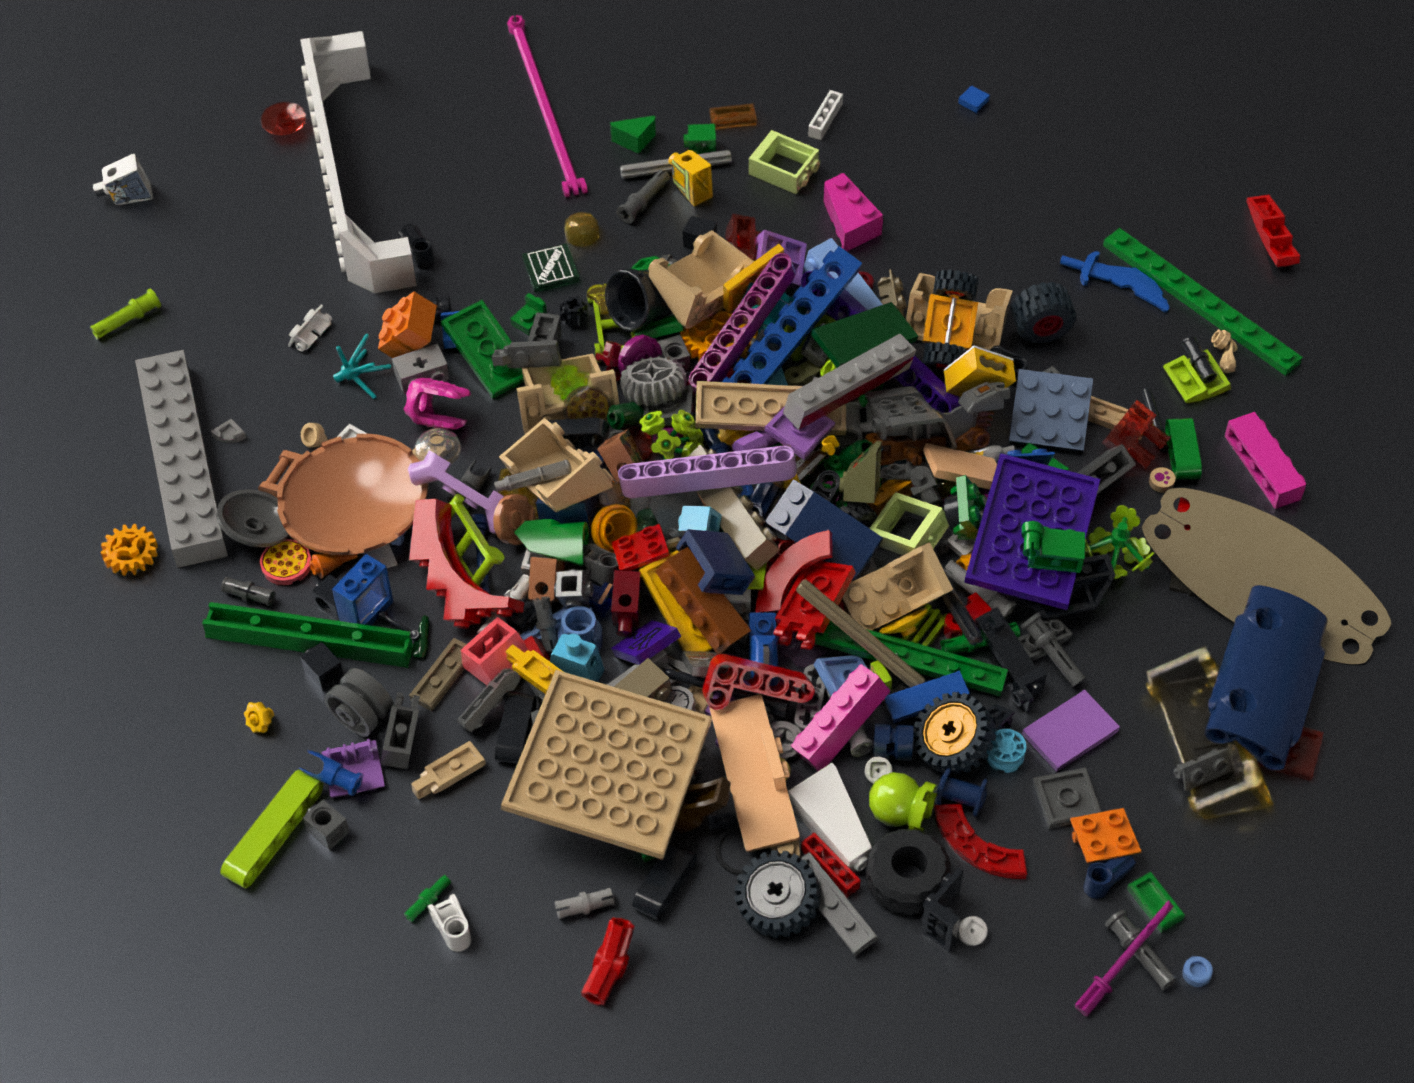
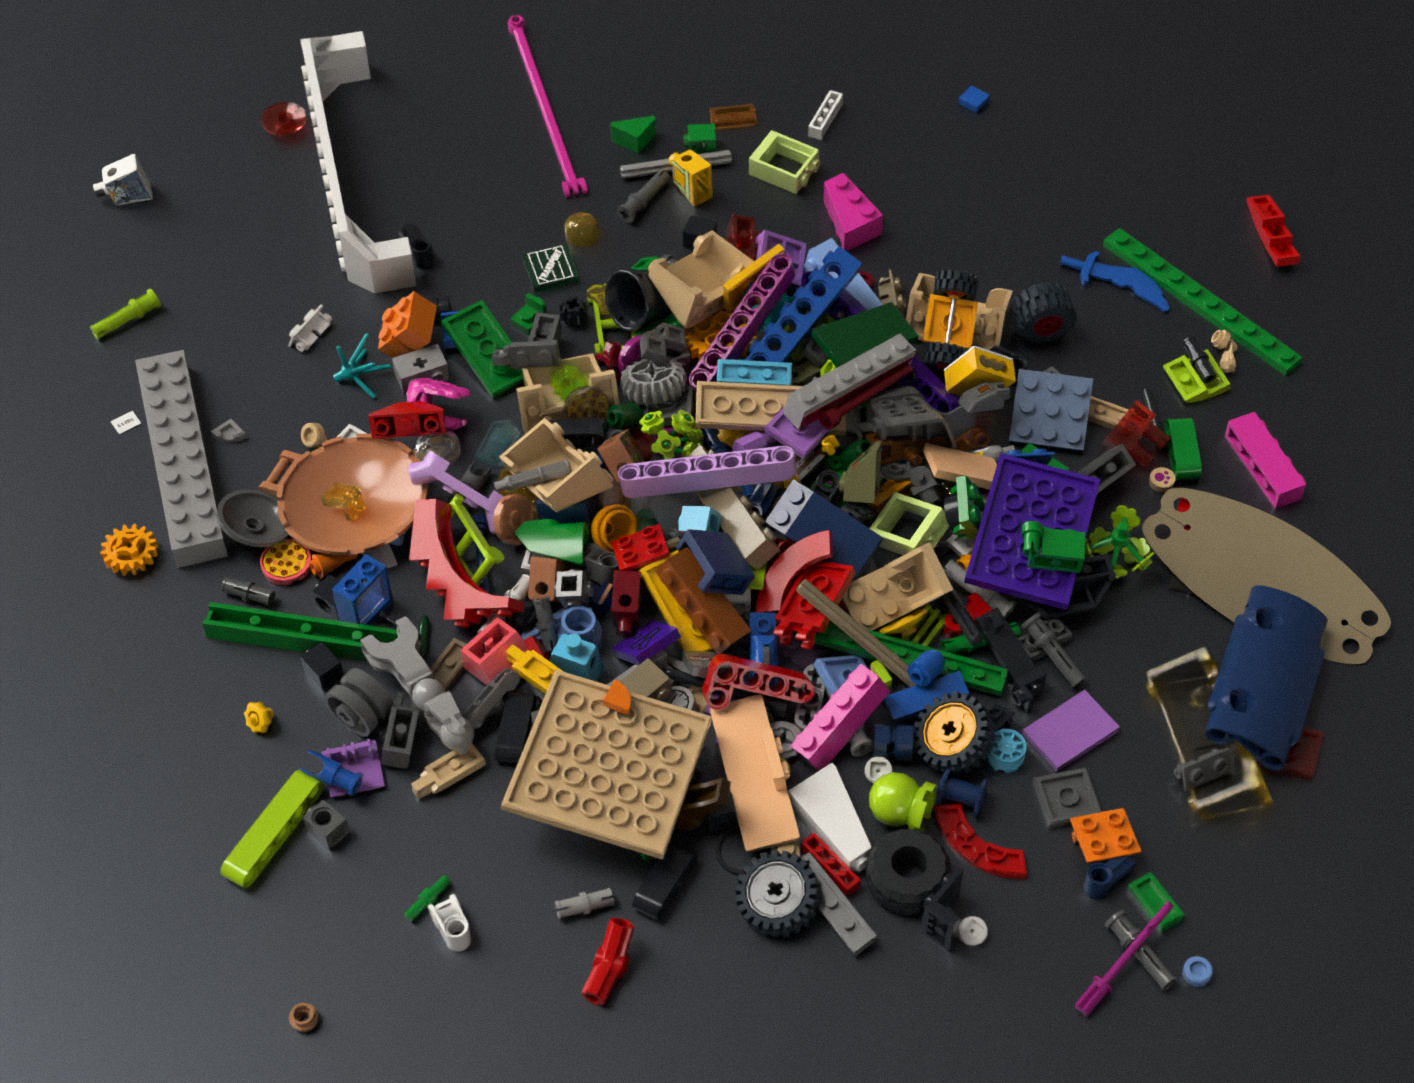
none -> white sticker [110,411,141,434]
none -> medium nougat plate [289,1003,319,1032]
none -> clear yellow bracket [321,483,365,521]
none -> light grey piece [361,617,474,755]
none -> red slope [368,401,447,439]
none -> clear light blue slope [474,419,520,467]
none -> orange tile [603,679,631,715]
none -> dark grey tile [639,322,687,364]
none -> medium azure tile [717,359,792,386]
none -> dark red piece [819,364,913,430]
none -> blue brick [907,650,945,687]

